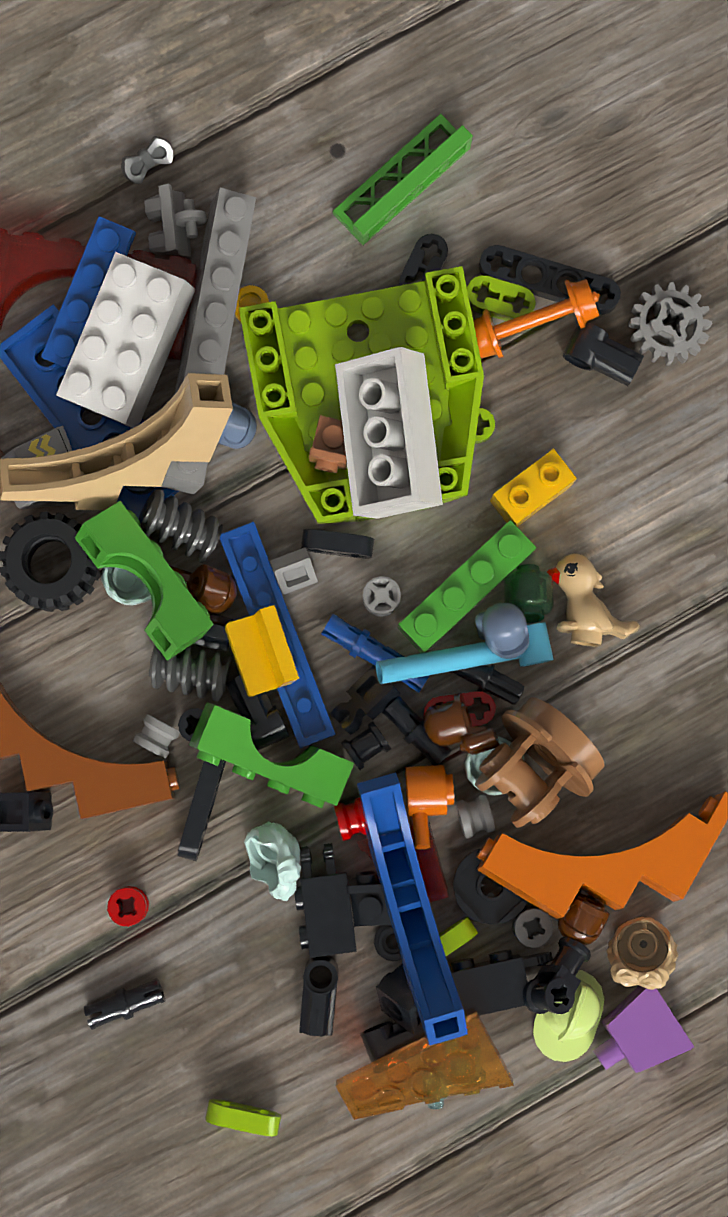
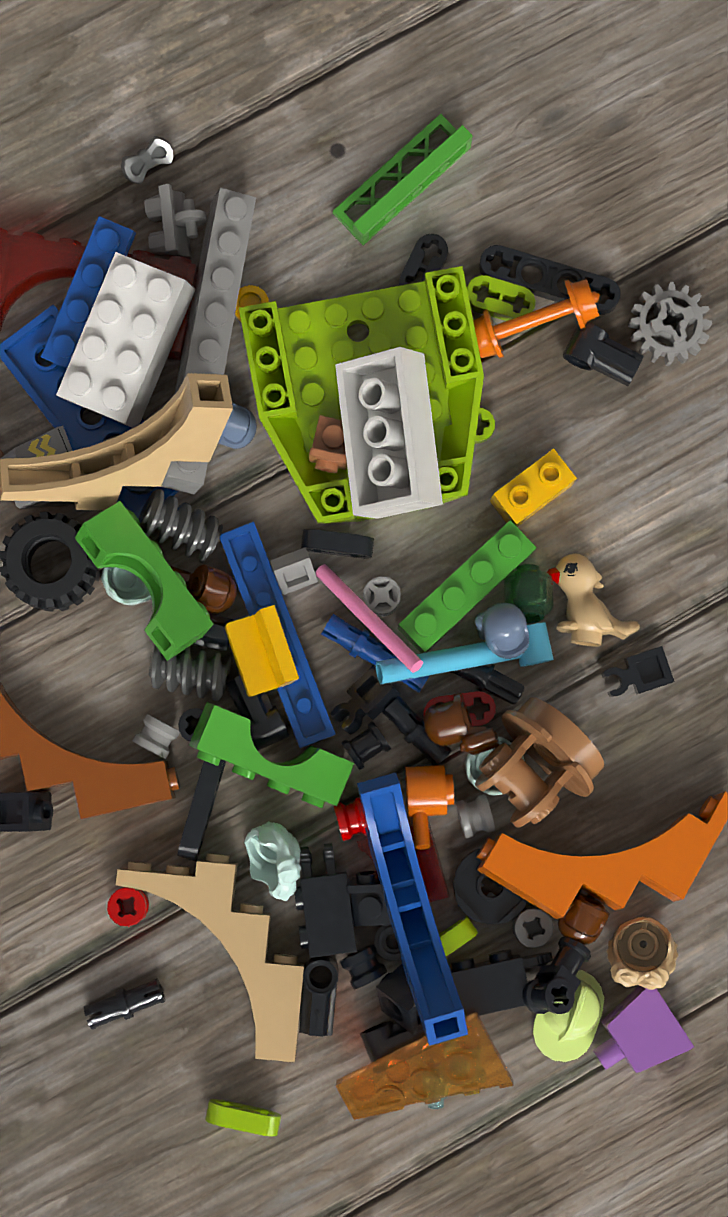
none -> tan arch [116,853,305,1062]
none -> bright pink bar [315,564,423,673]
none -> black wheel [339,944,388,990]
none -> black plate [601,646,675,697]

